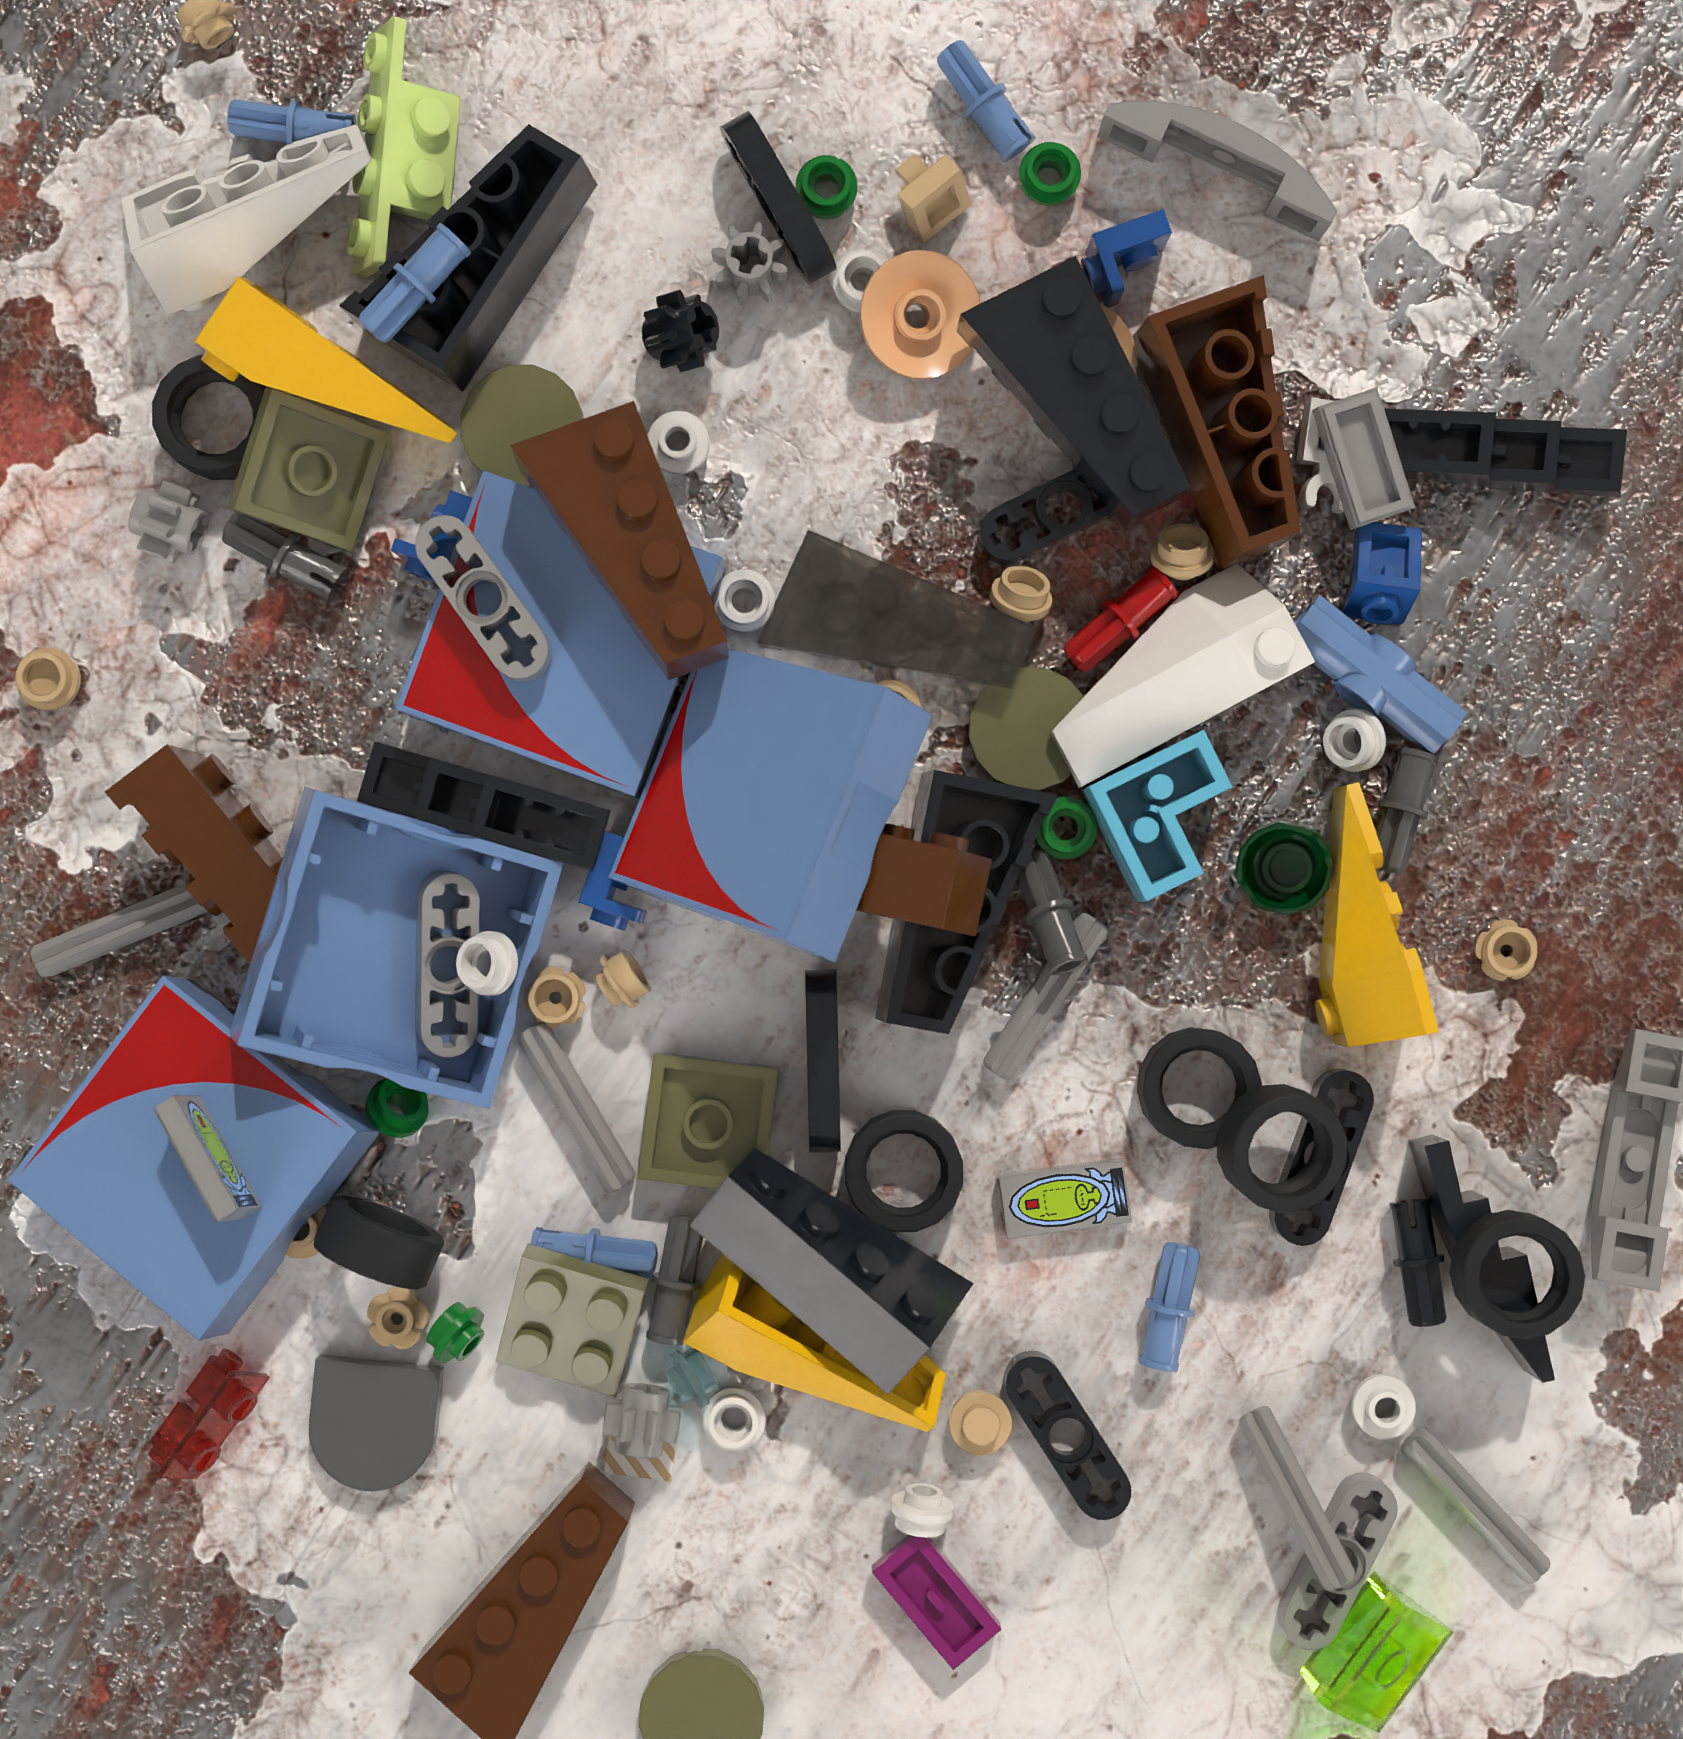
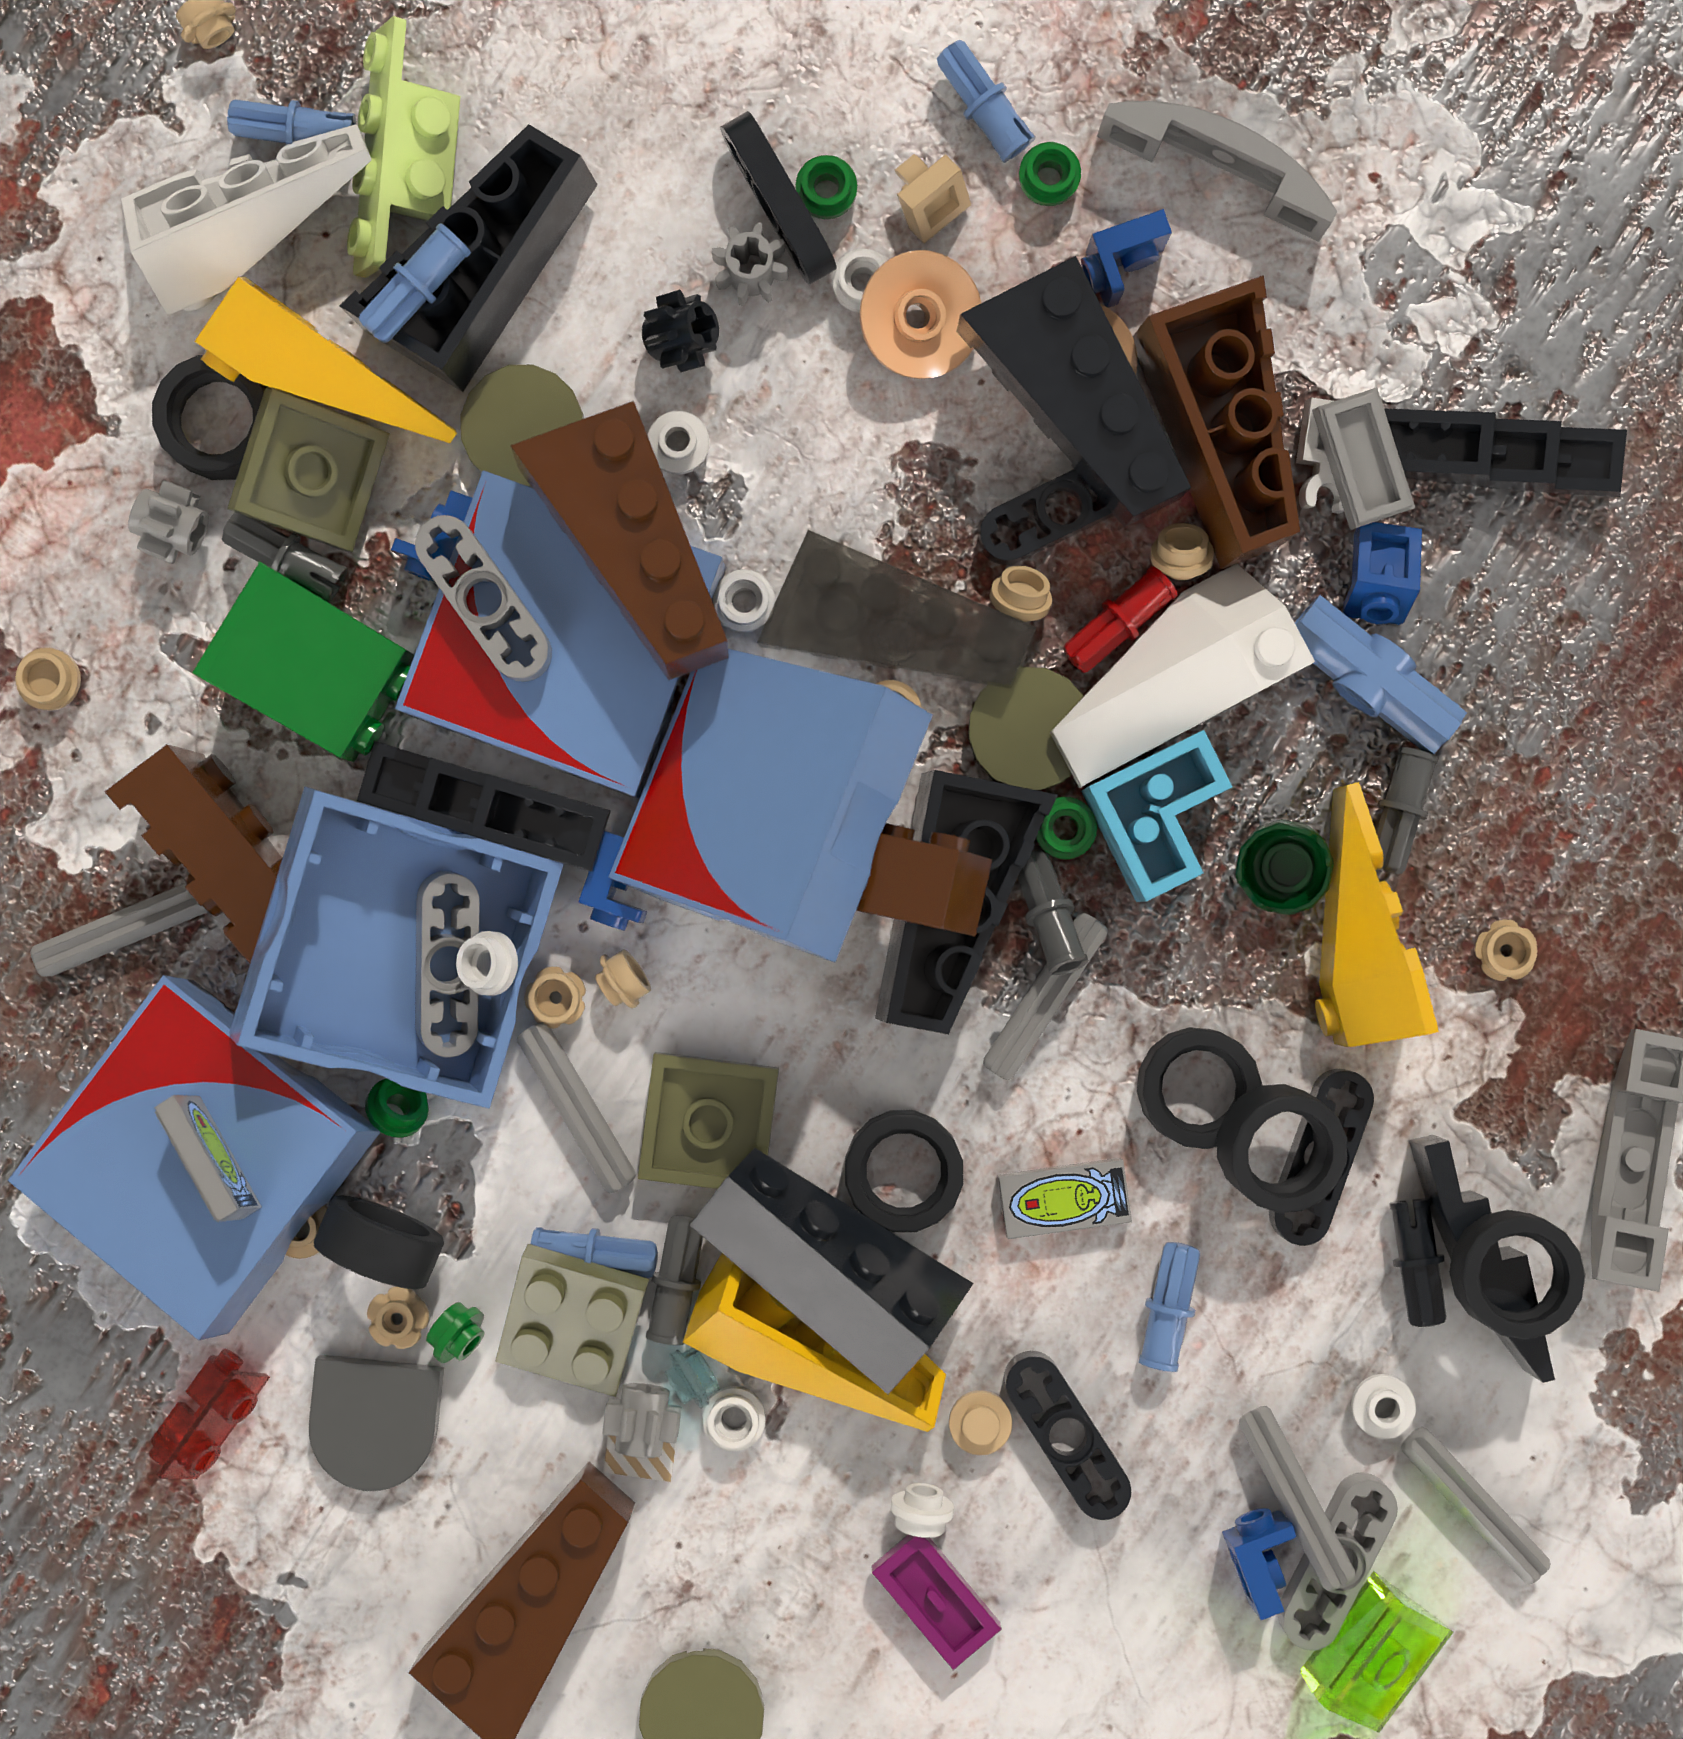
black beam [805,969,841,1153] -> none
white plate [1323,709,1386,772] -> none
none -> green slope [192,562,414,763]
none -> blue bracket [1222,1508,1297,1620]

